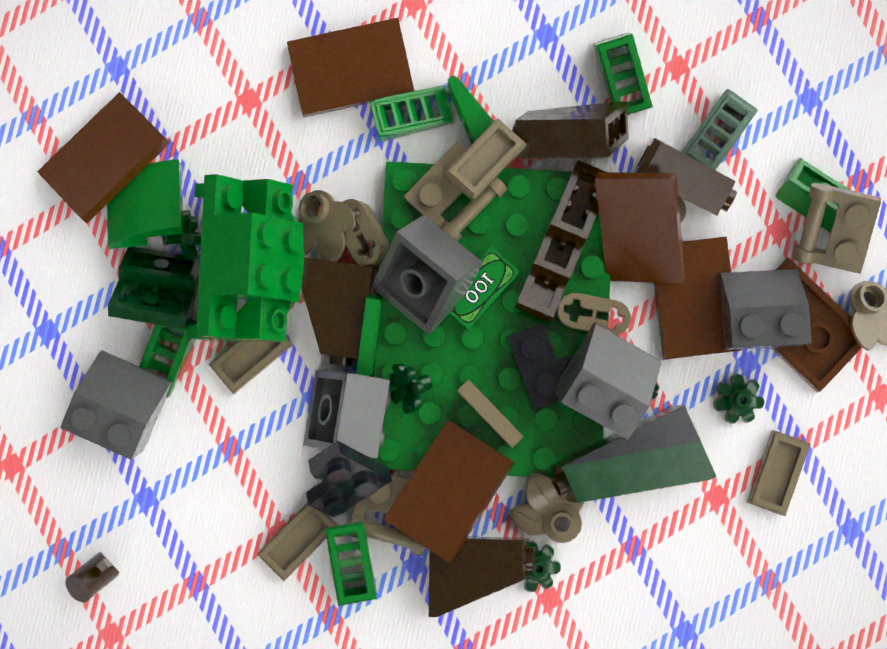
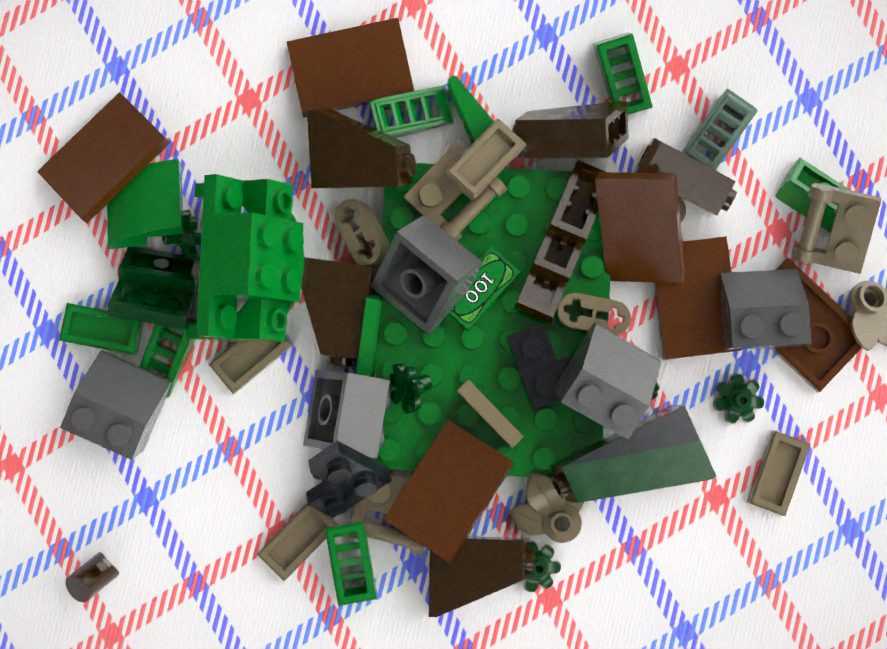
dark tan plate [297,190,356,262] -> none
none -> green tile [59,303,144,356]
none -> dark brown slope [307,108,416,189]

